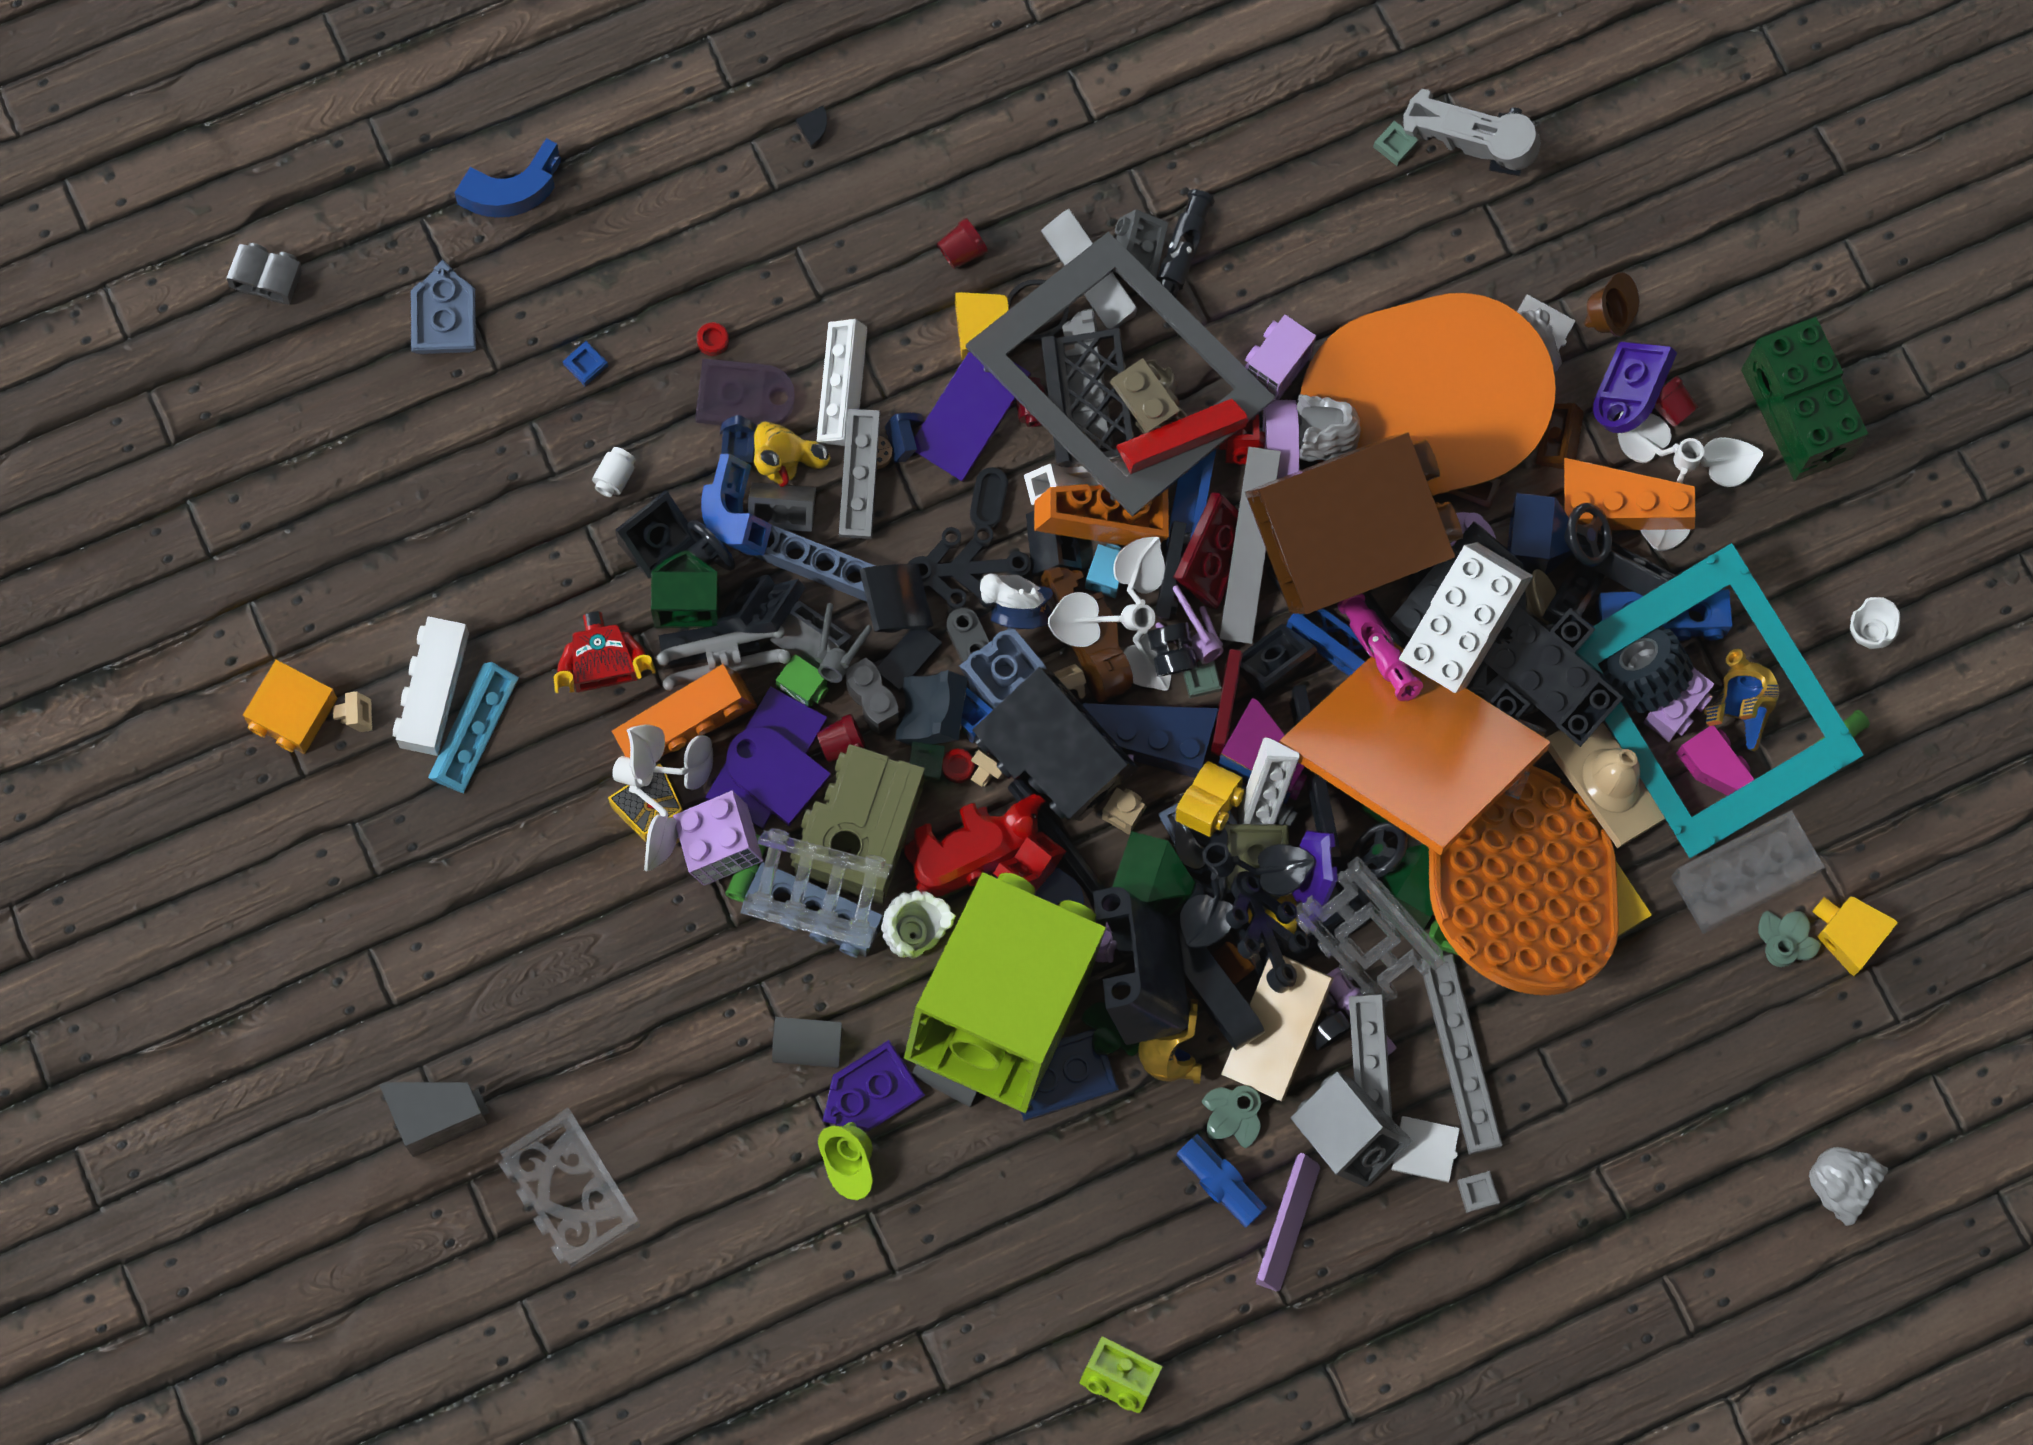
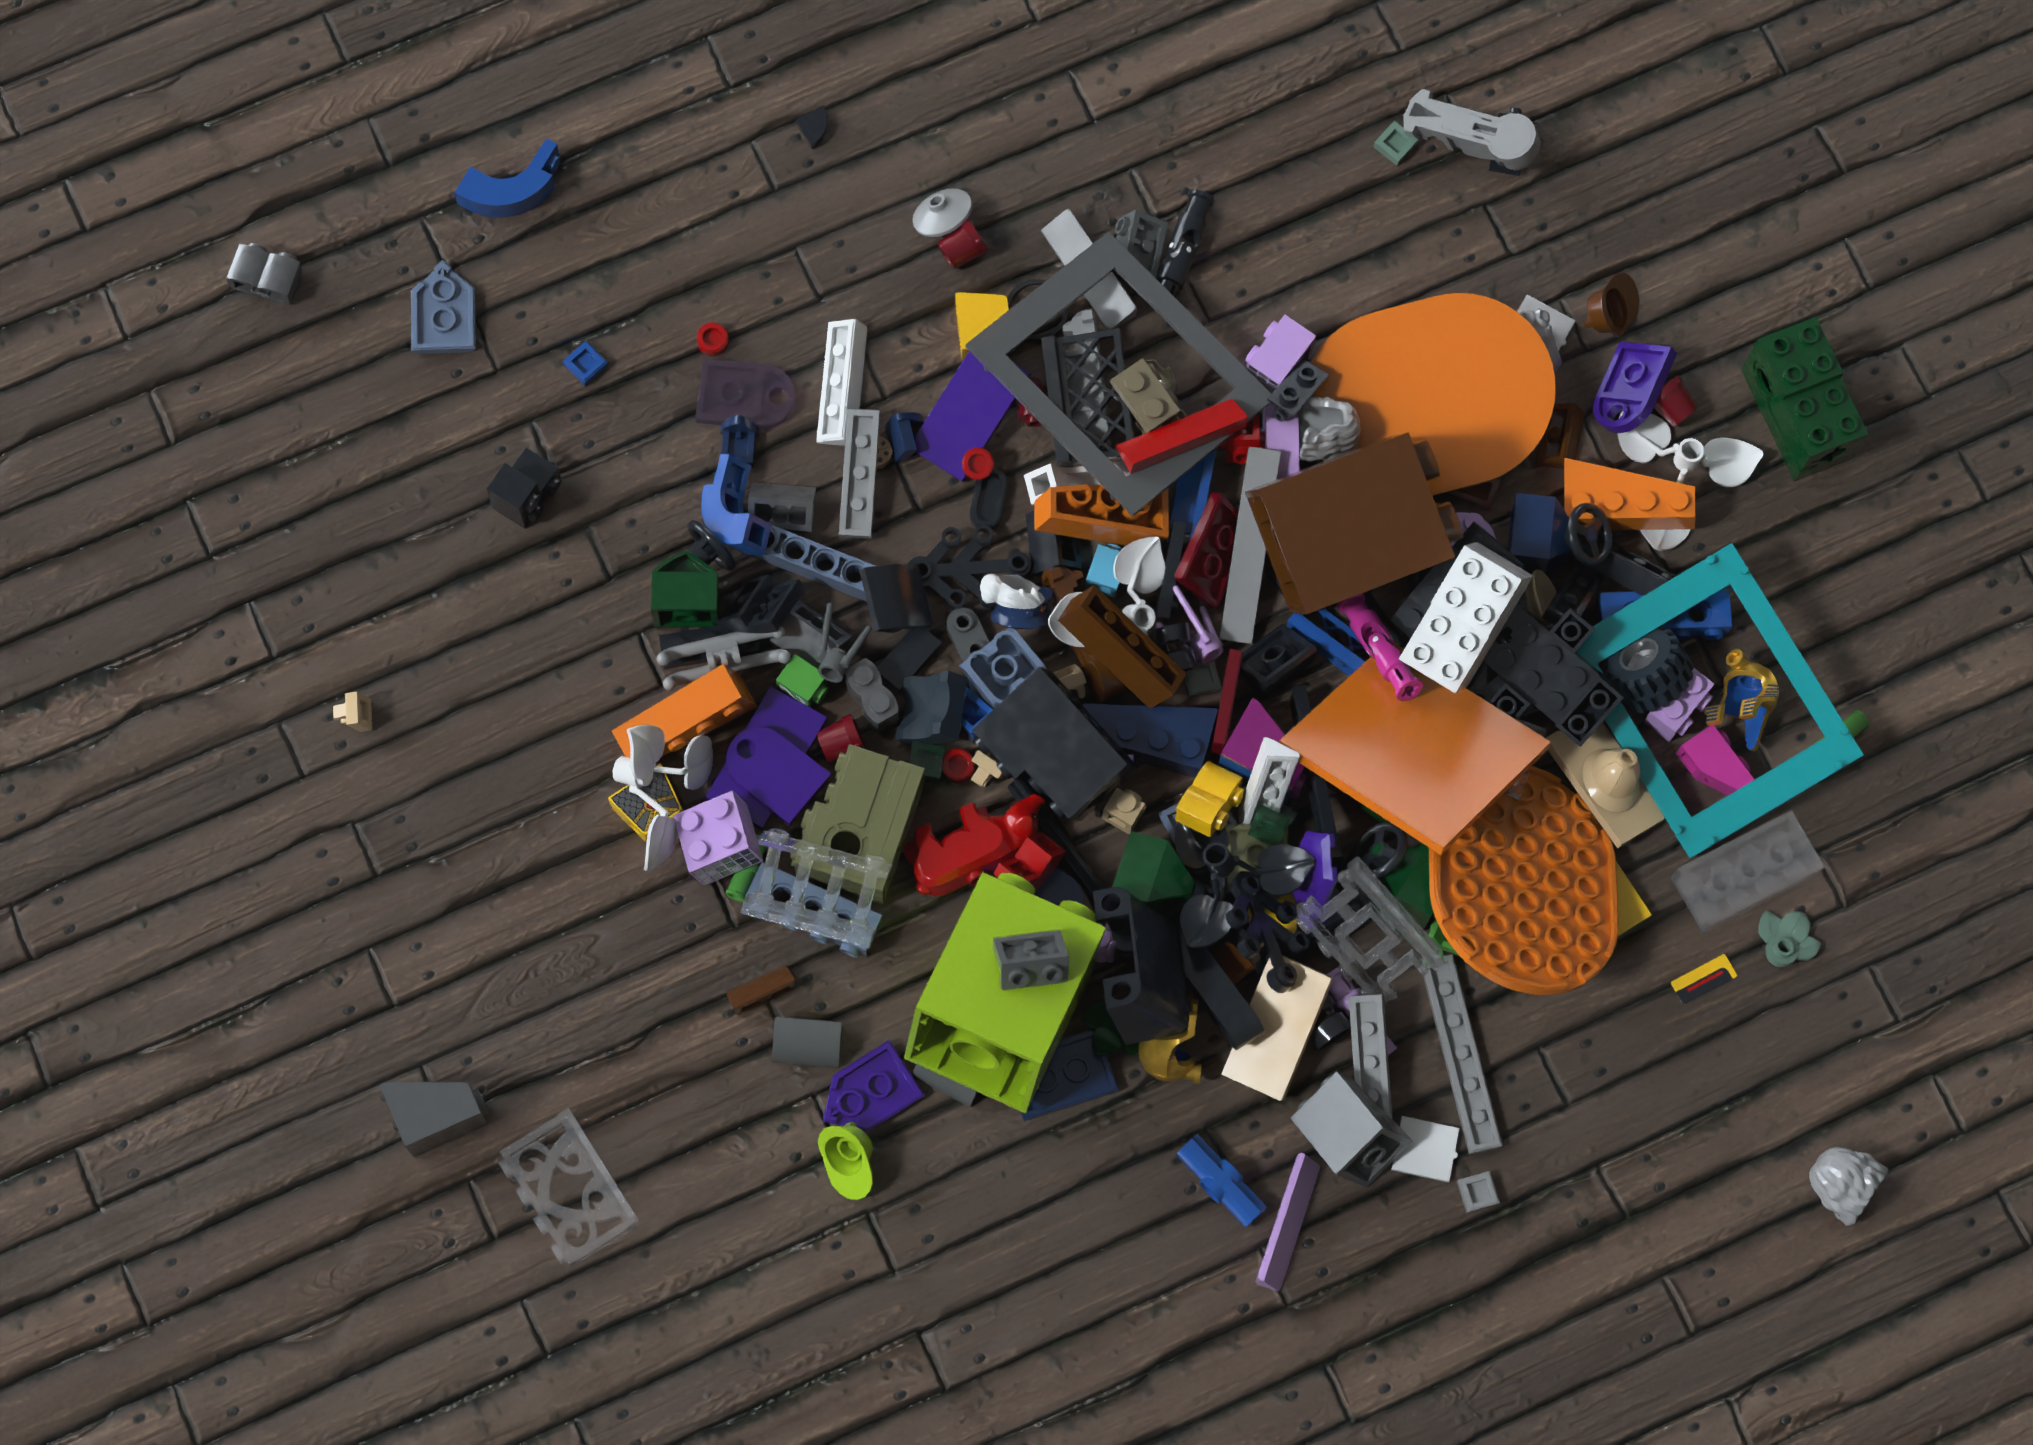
light orange piece [243,660,338,754] -> none
white brick [393,616,469,756] -> none
medium azure slope [428,662,519,793] -> none
torso [554,611,656,693] -> none
white brick [592,447,636,497] -> none
black slope [615,490,696,579] -> none
yellow head [754,422,831,487] -> none
white hair [881,890,956,959] -> none
lime bracket [1079,1336,1163,1413] -> none
sand green plate [1202,1085,1261,1148] -> none
yellow torso [1812,896,1898,976] -> none
white hair [1850,597,1900,649] -> none
none -> black brick [487,448,561,529]
none -> reddish brown slope [727,966,796,1015]
none -> light grey dish [913,188,973,237]
none -> red tile [962,448,994,480]
none -> dark grey bracket [993,930,1069,990]
none -> reddish brown brick [1058,585,1186,709]
none -> clear green plate [1247,804,1290,846]
none -> black hinge [1267,359,1329,422]
none -> sticker [1671,954,1737,1004]

